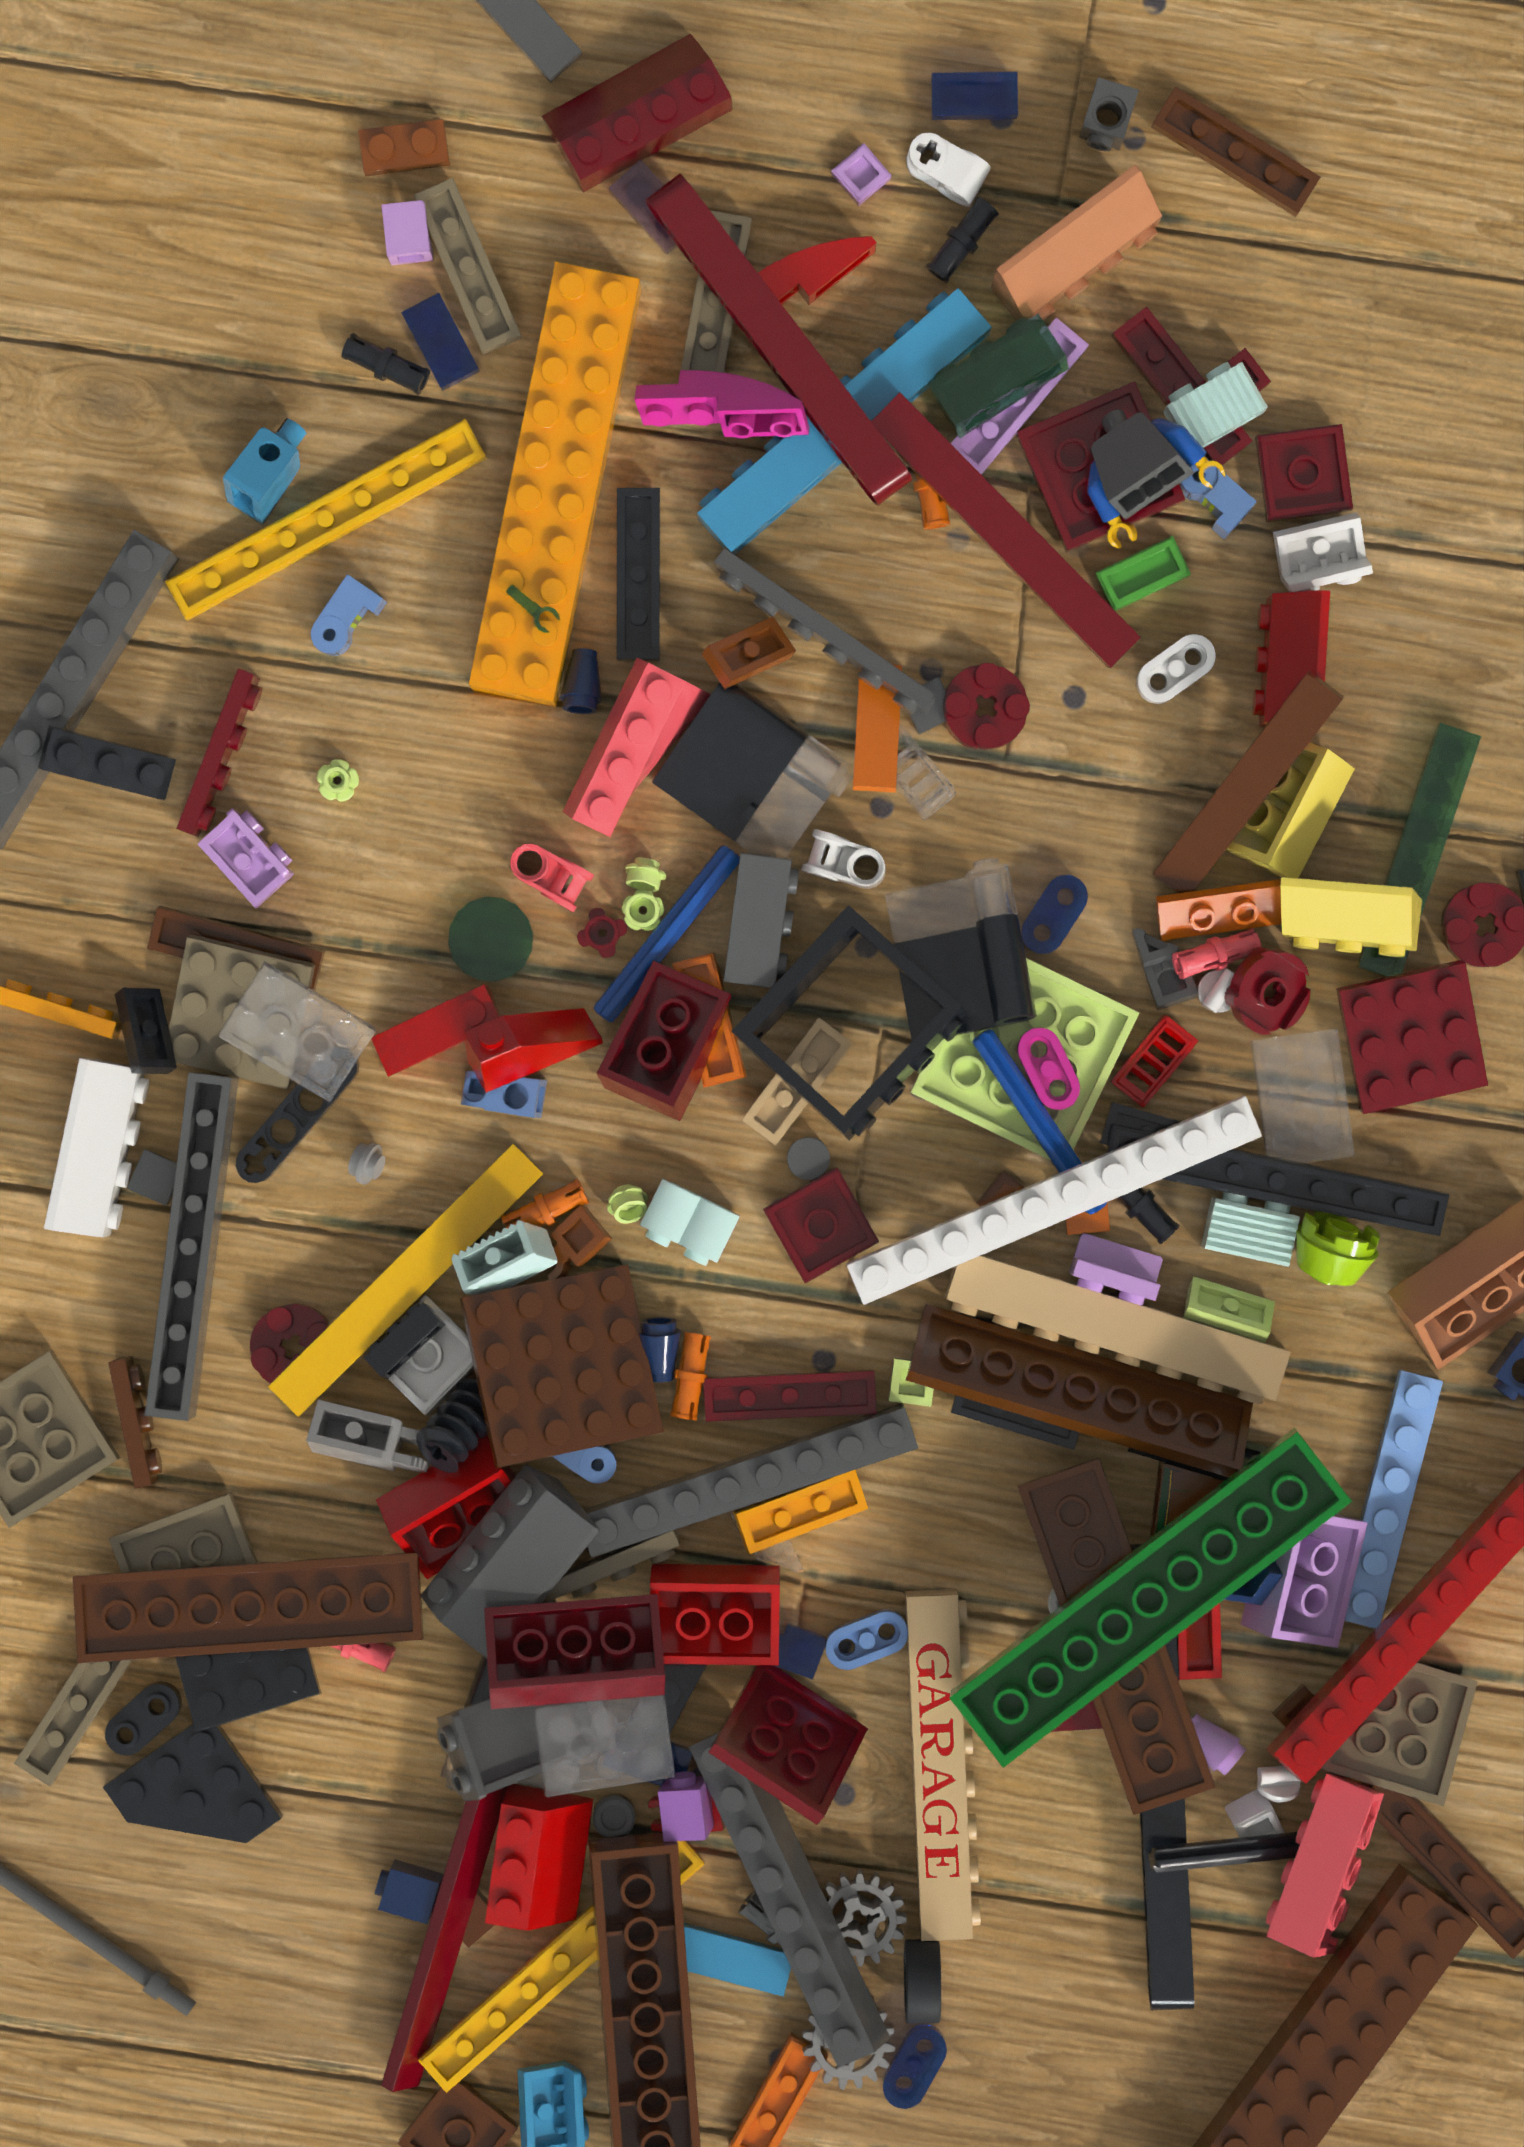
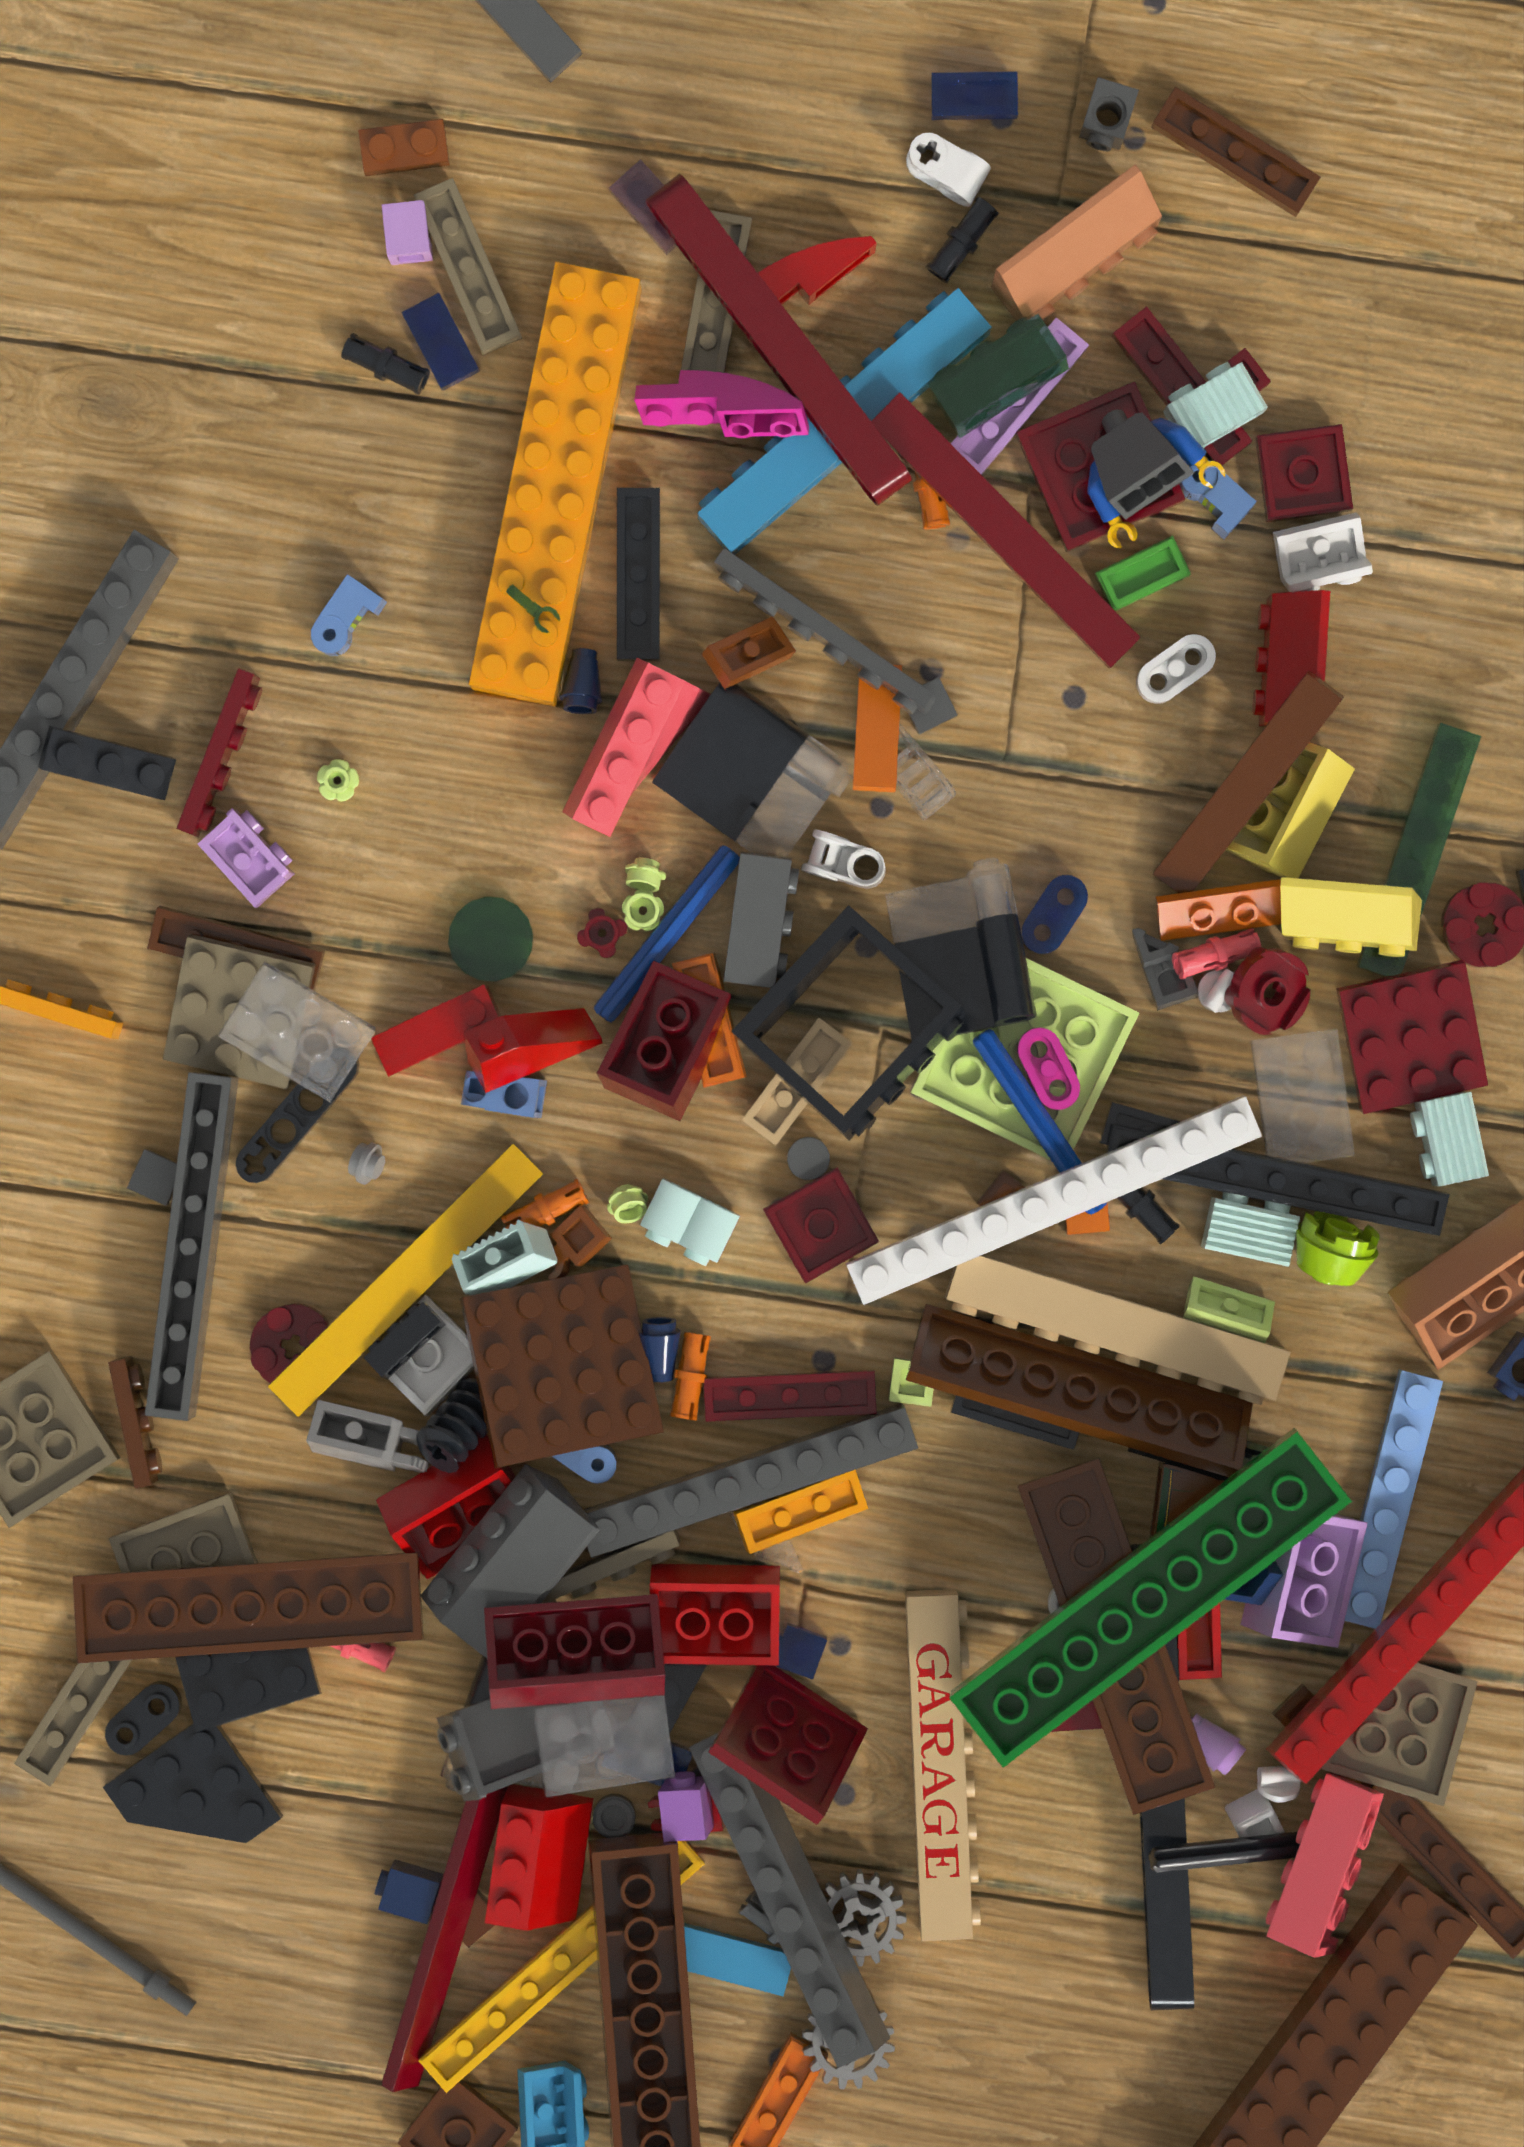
white slope [44,1058,149,1237] -> none
black plate [115,987,177,1074] -> none
yellow tile [165,419,487,621] -> none
dark azure torso [223,418,307,525] -> none
coral piece [510,844,595,912] -> none
dark red slope [542,33,732,193] -> none
medium blue plate [825,1609,908,1670] -> none
lavender tile [831,143,892,206] -> none
clear blue plate [882,2024,947,2109] -> none
black tyre [904,1939,941,2023] -> none
dark red plate [943,663,1030,750] -> none
lavender bracket [1069,1233,1163,1306] -> none
red slope [1109,1015,1198,1108] -> none
none -> light aqua brick [1410,1091,1489,1187]

